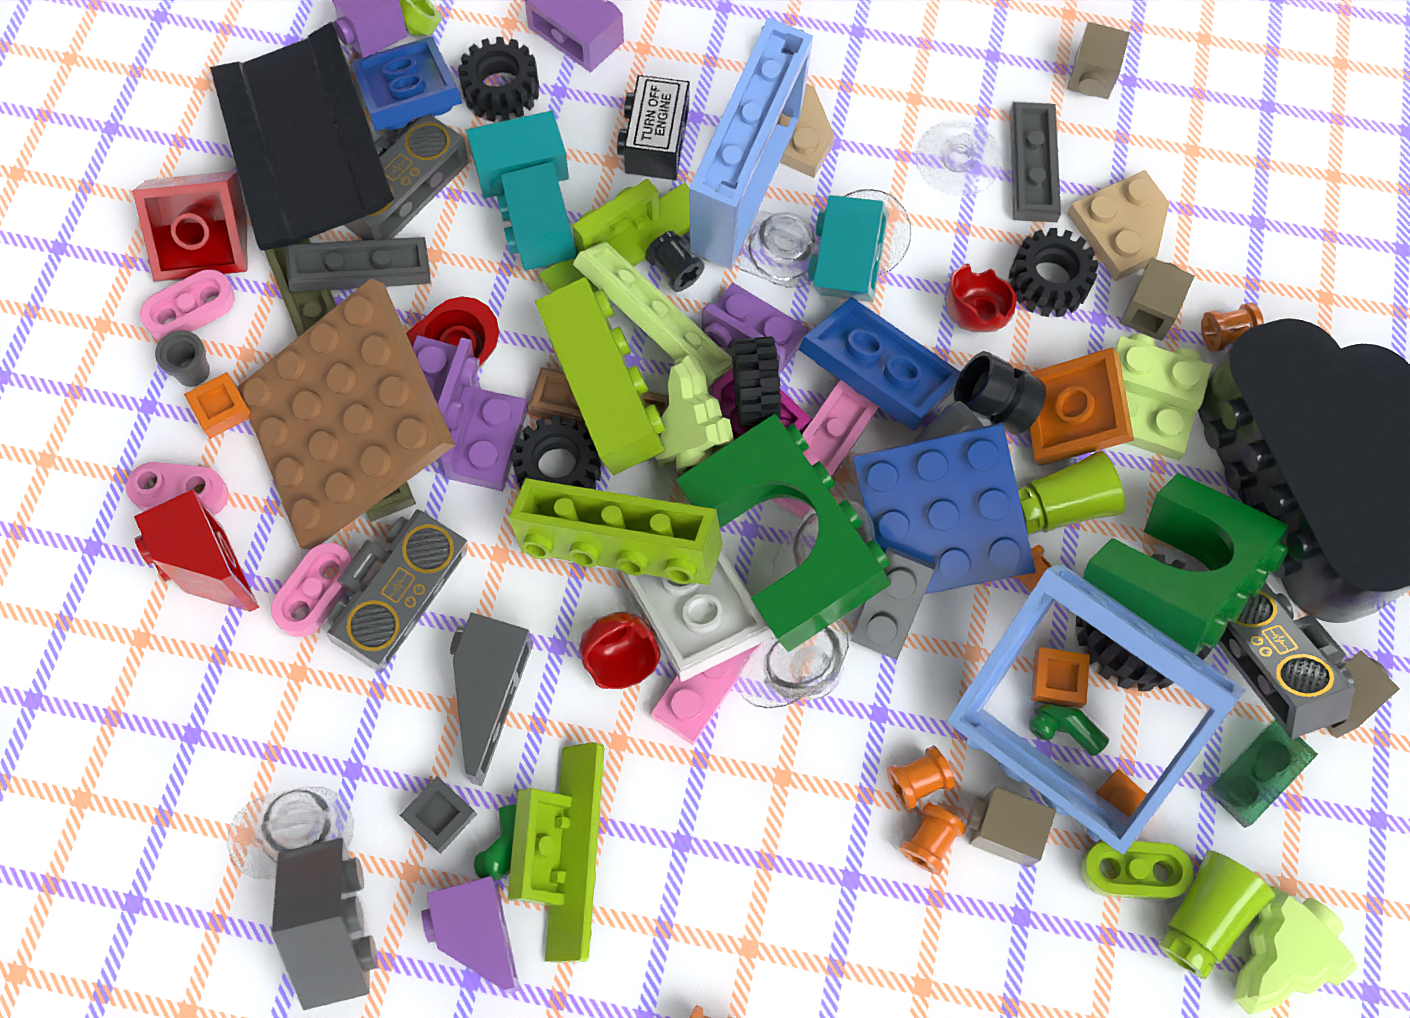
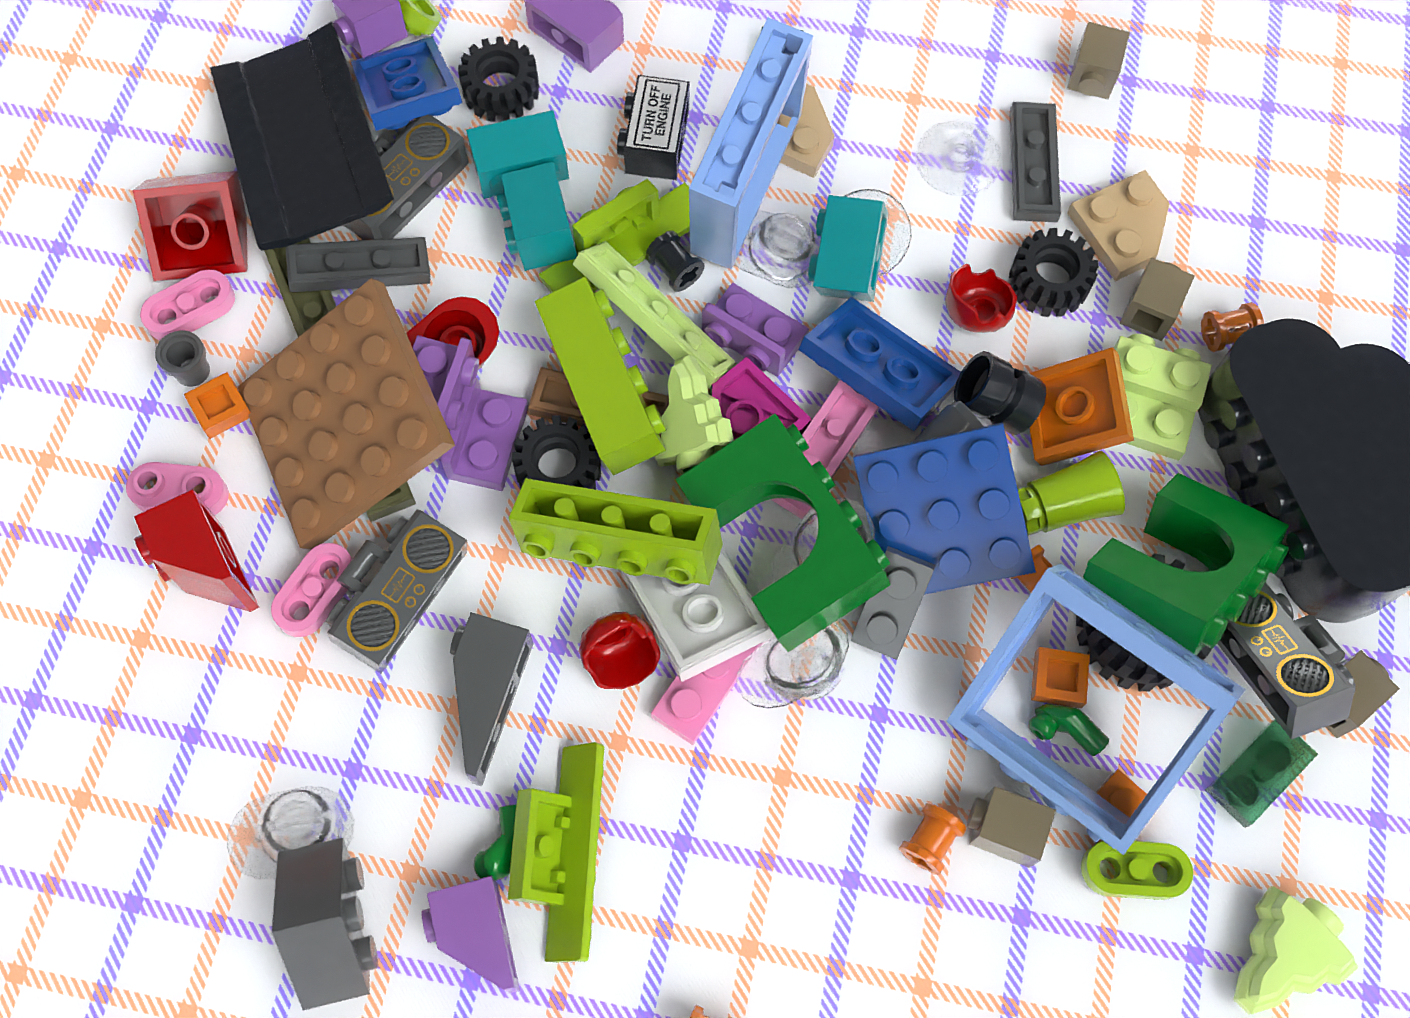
dark grey plate [399,776,477,854] -> none
black tyre [732,336,781,427] -> none
orange bush [886,745,955,811] -> none
lime plant [1158,850,1275,980] -> none

